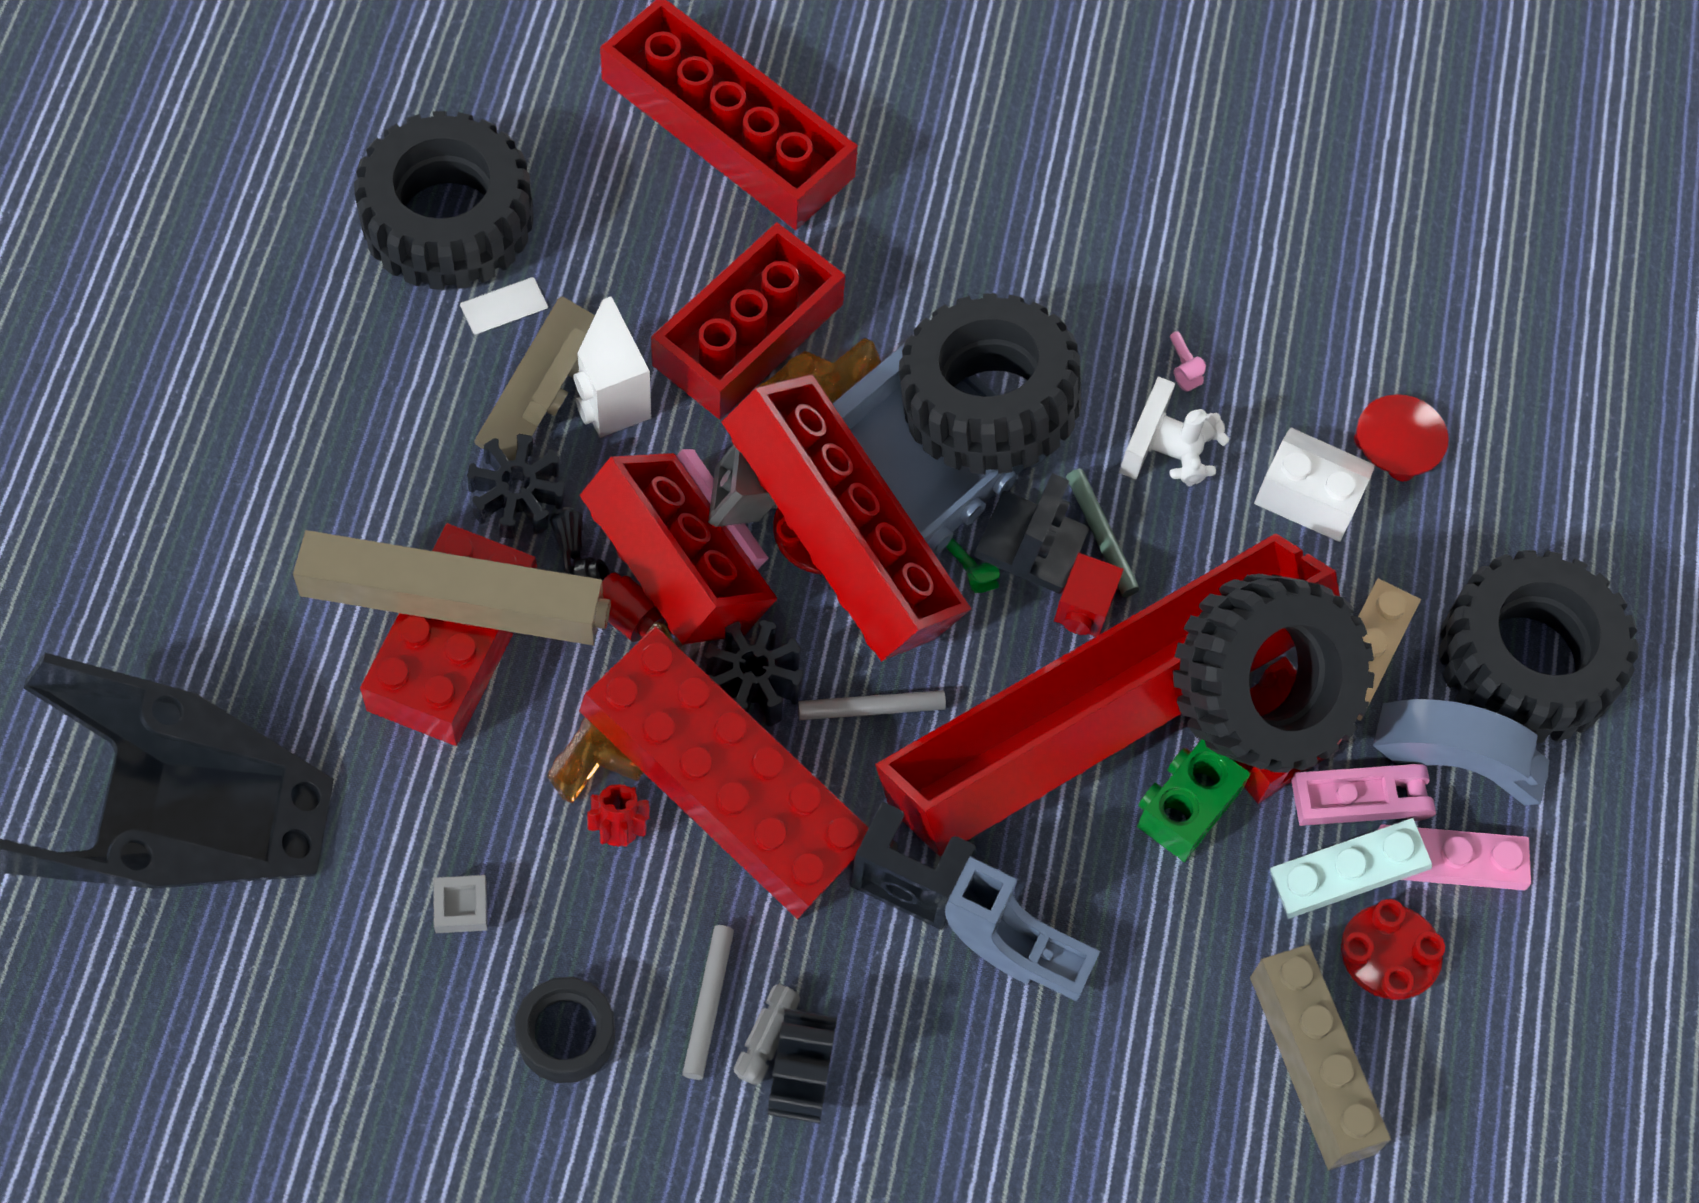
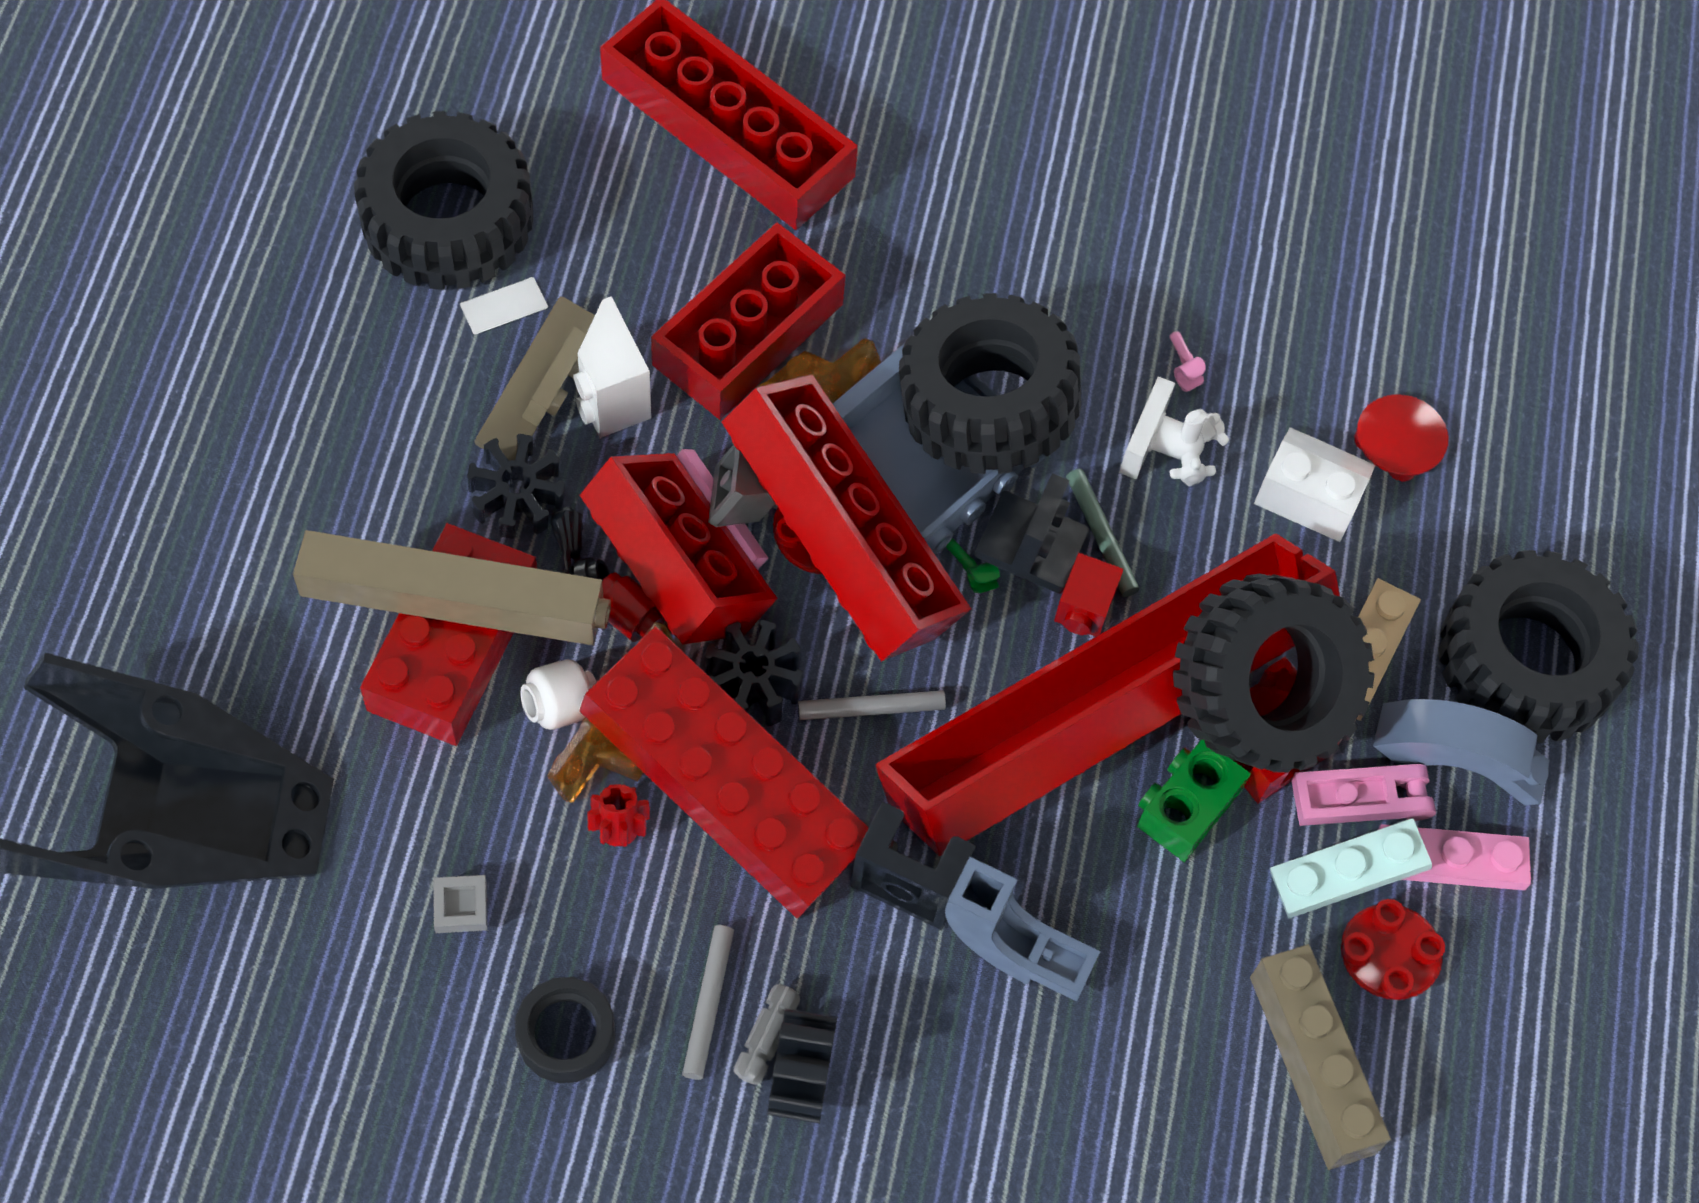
none -> white head [520,659,596,730]

